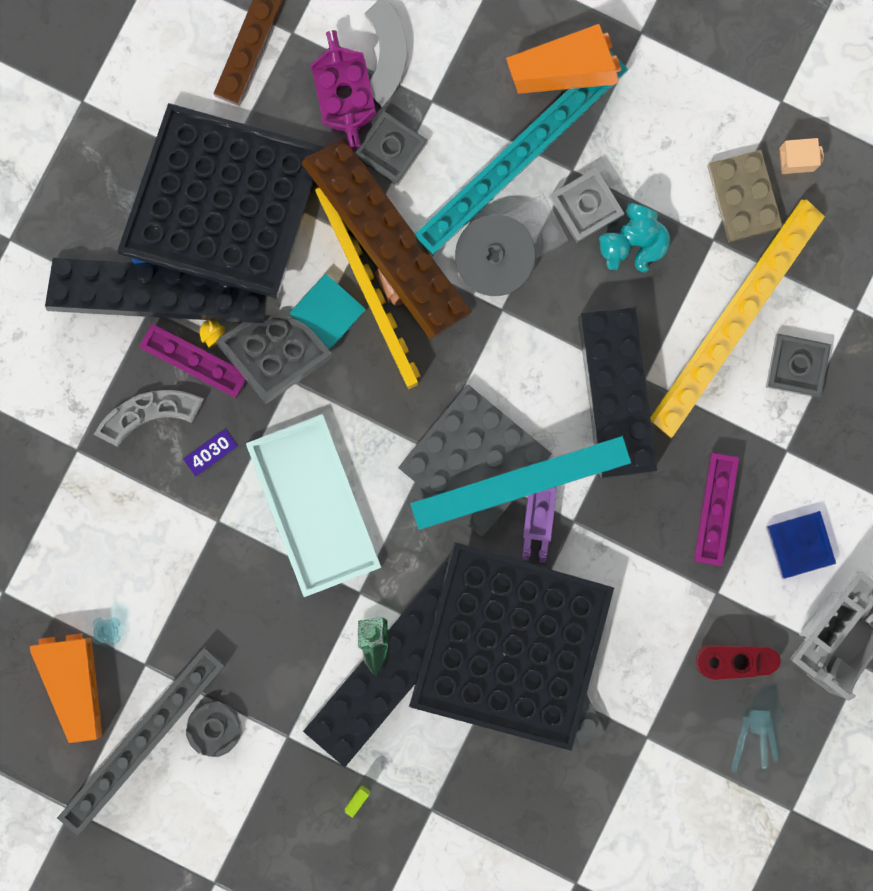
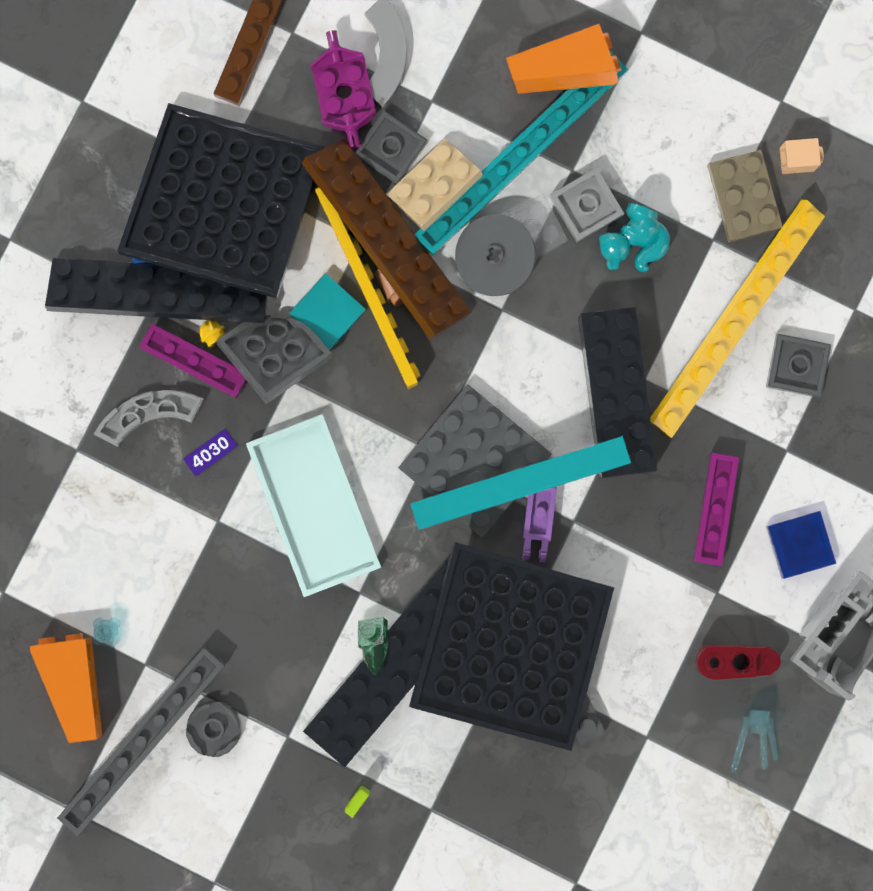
none -> tan plate [387,139,483,231]

